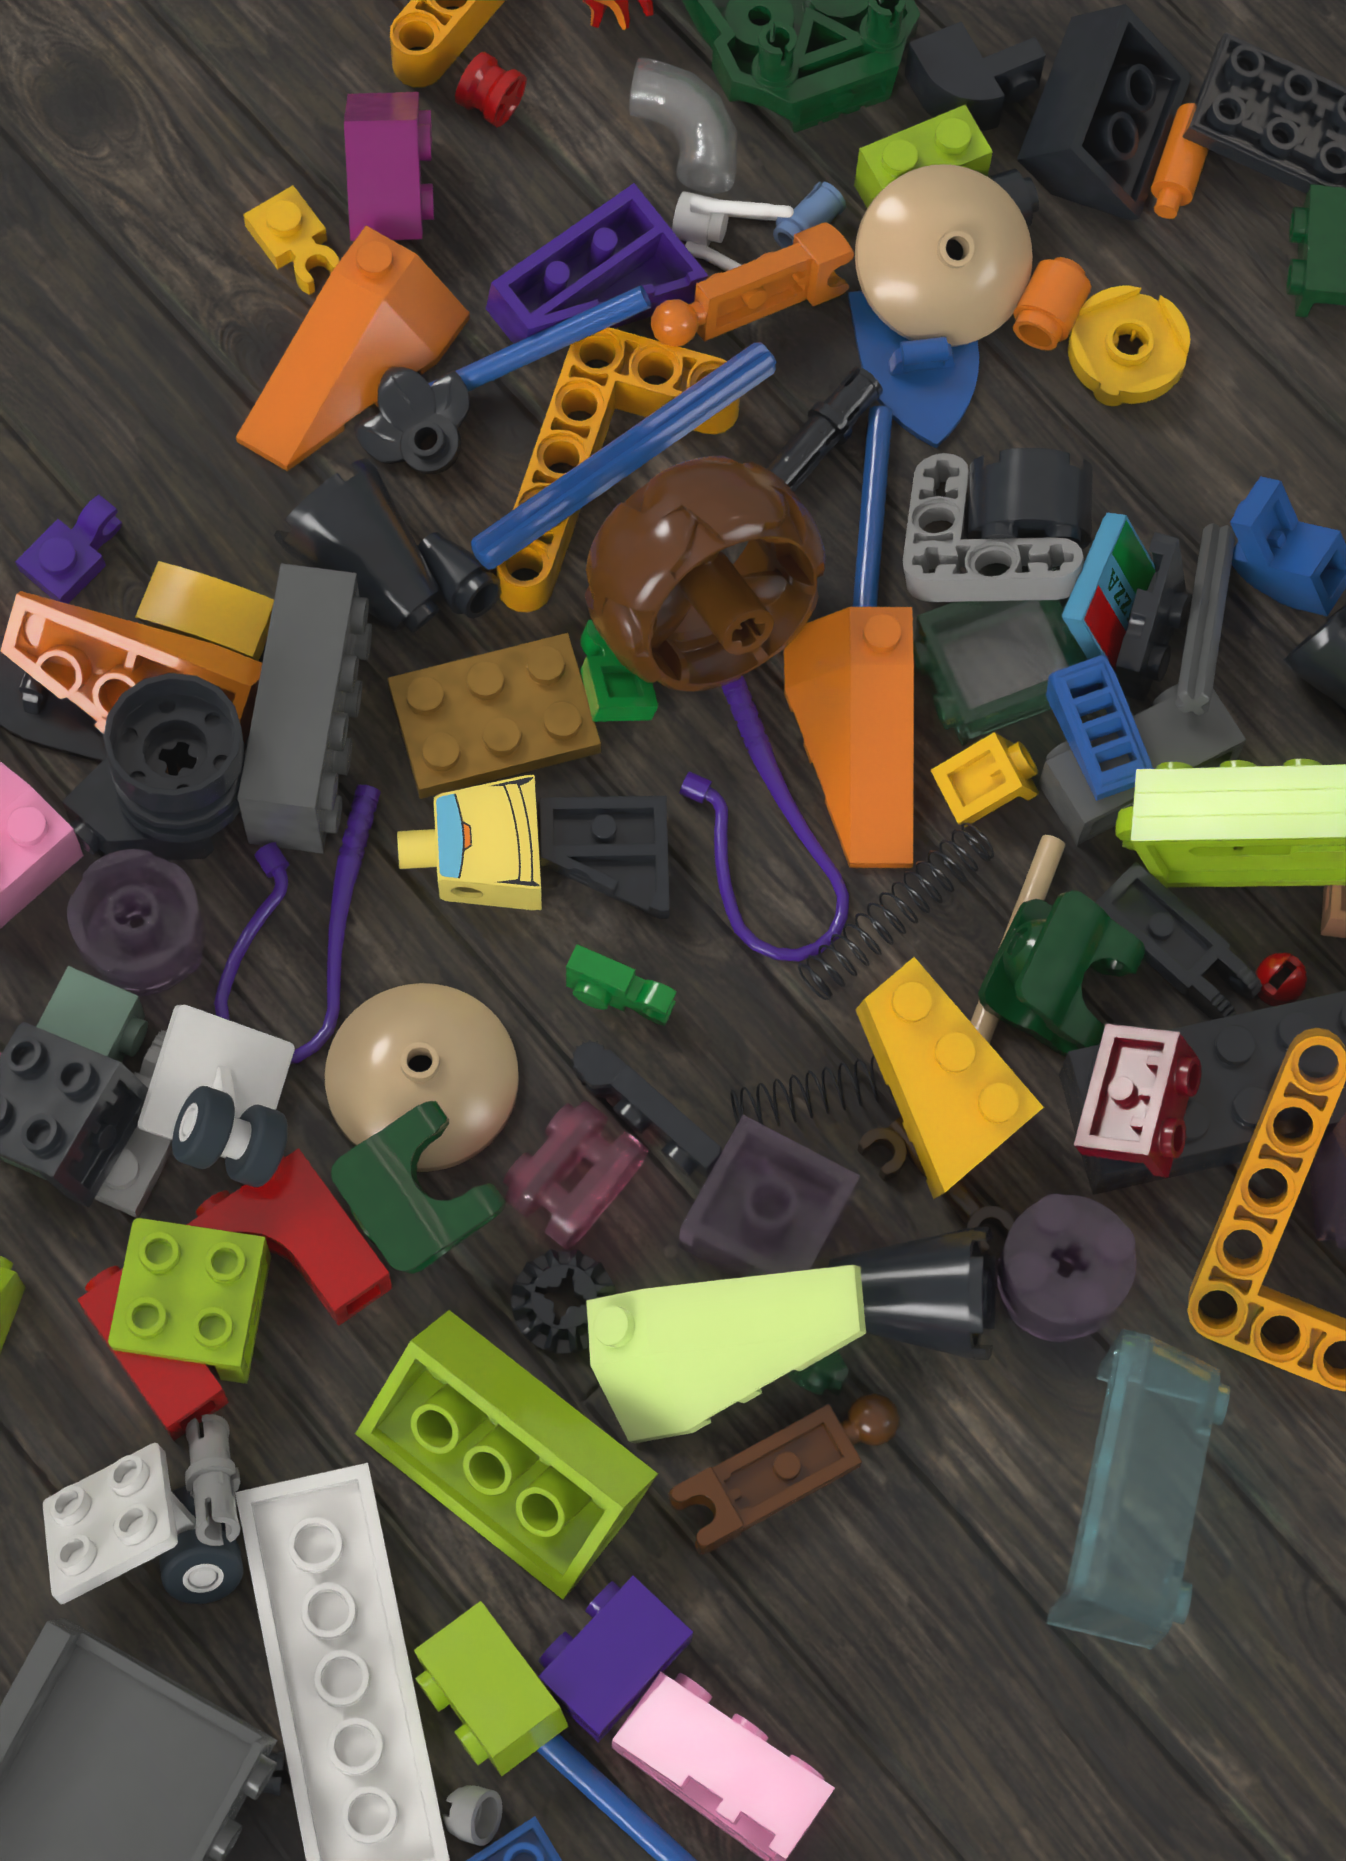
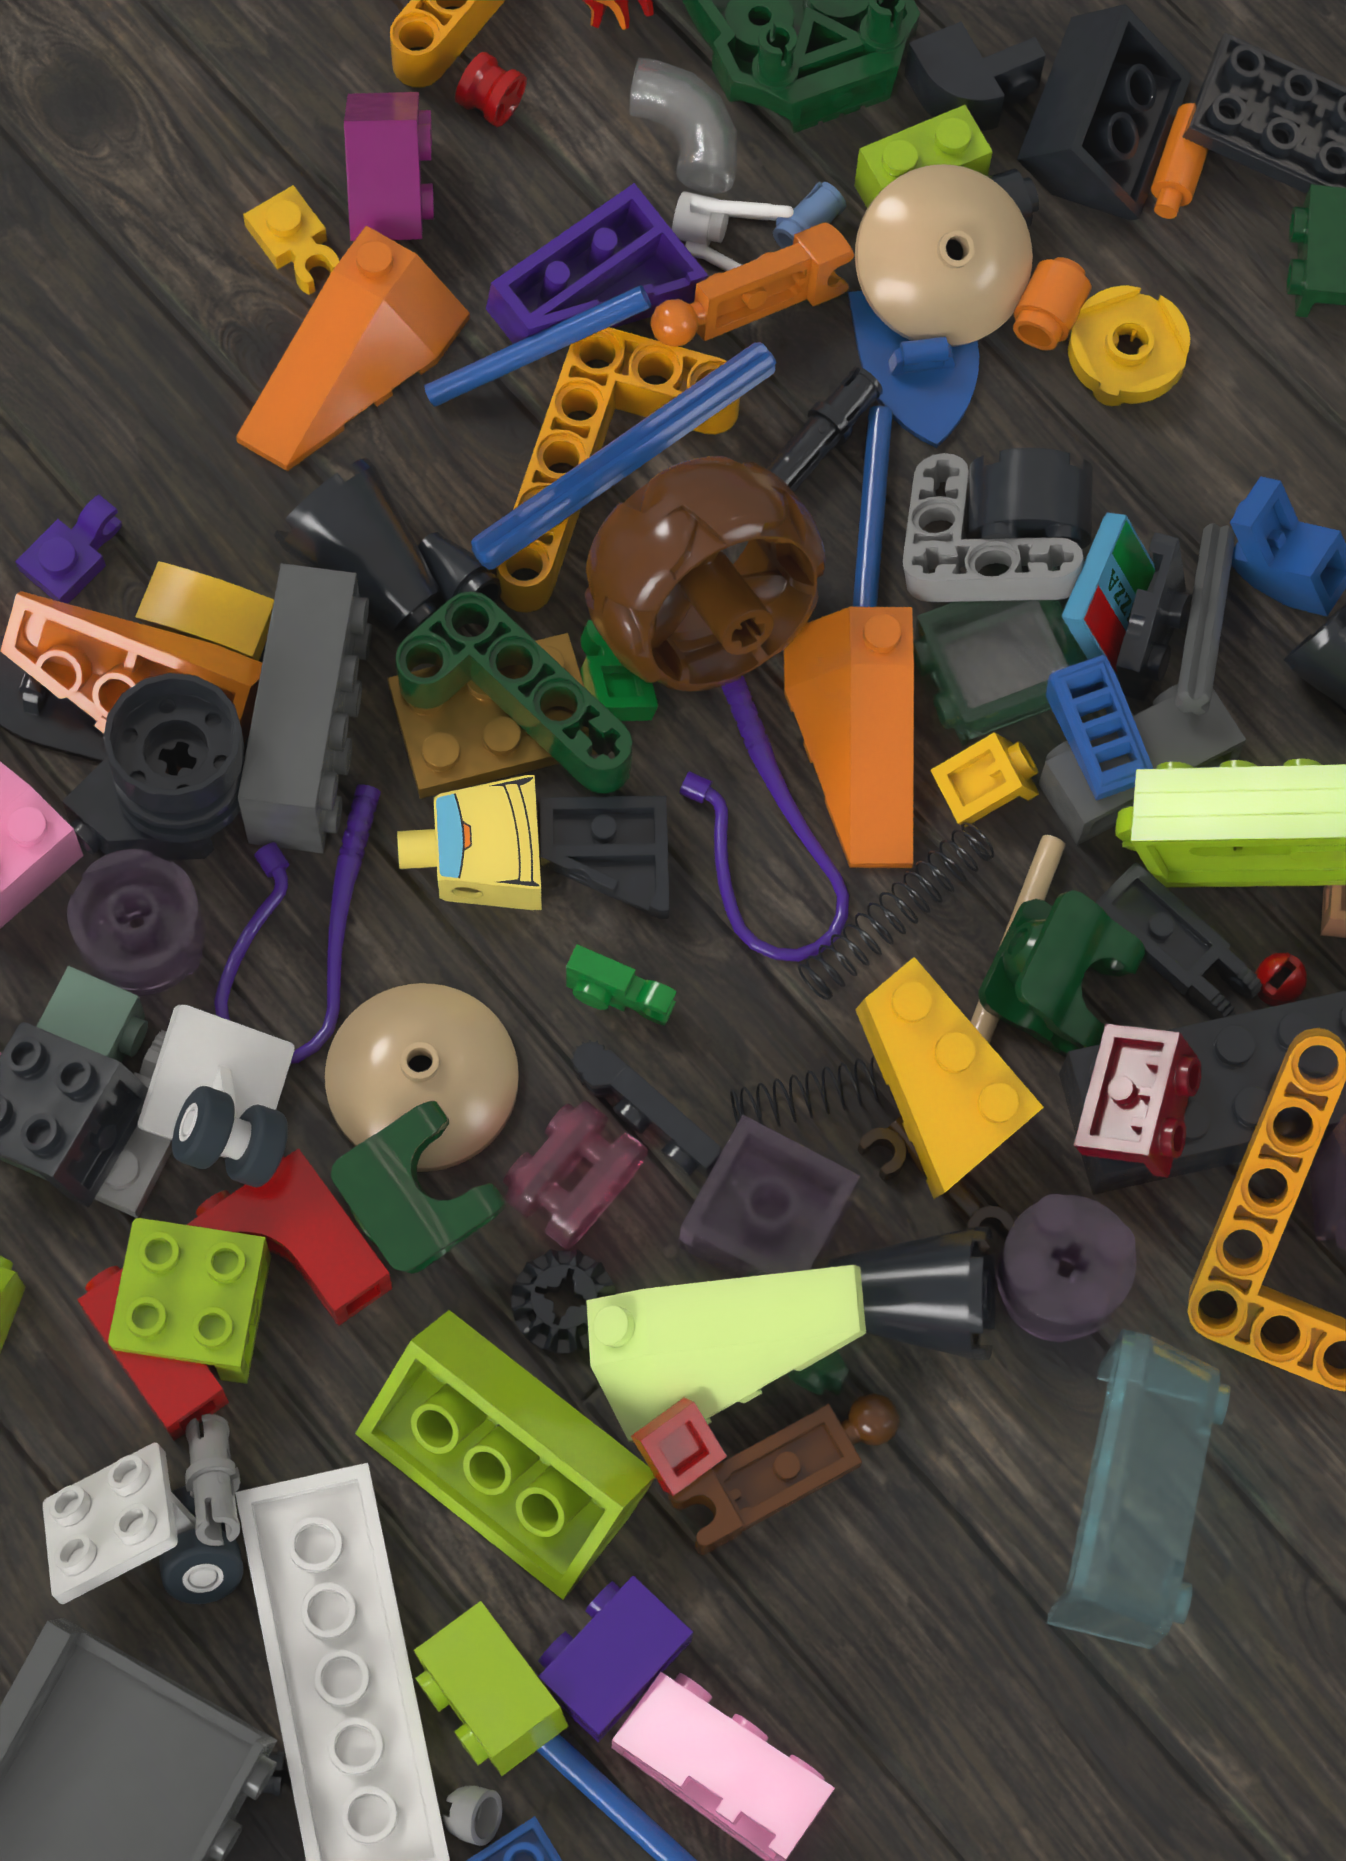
black plate [354,367,470,474] -> none
none -> dark green beam [396,591,632,794]
none -> plate [631,1397,727,1496]

